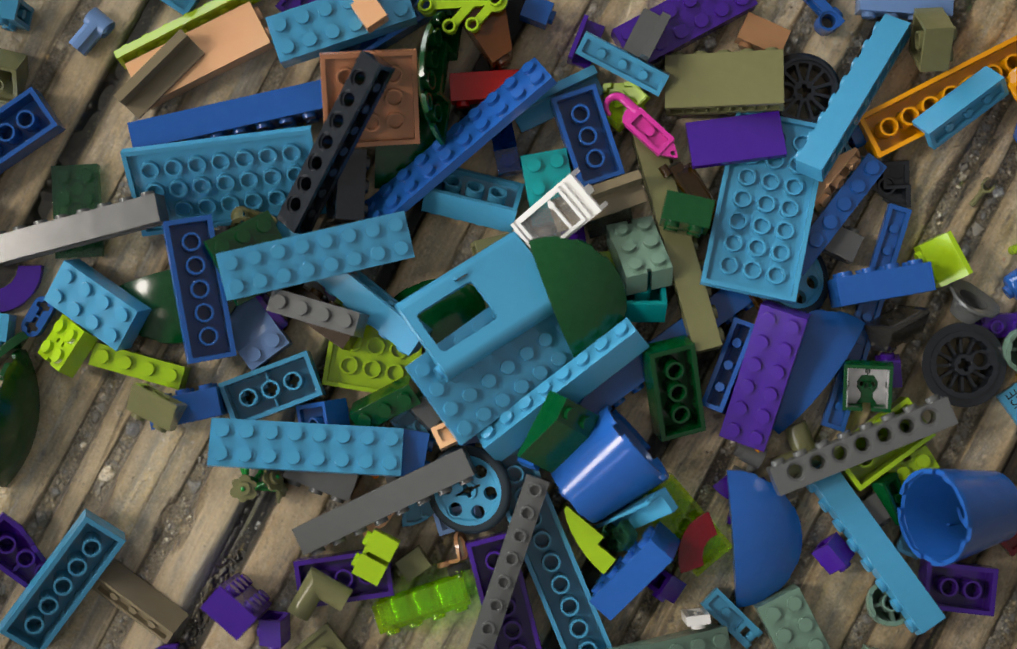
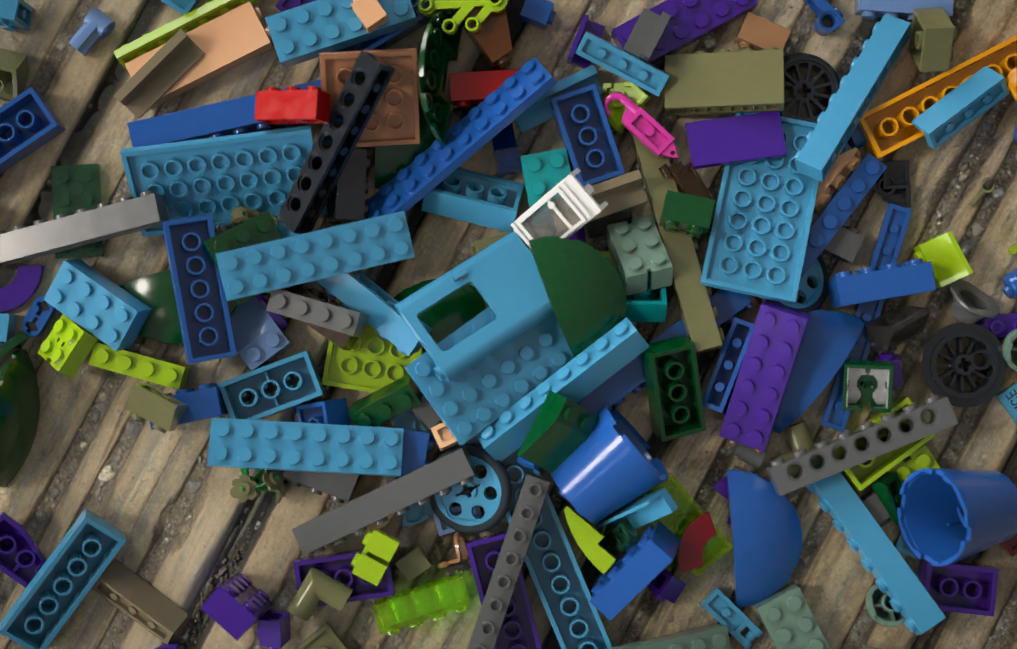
white plate [681,607,711,630] -> none
dark purple brick [812,532,855,575] -> none
none -> brick [254,86,331,124]

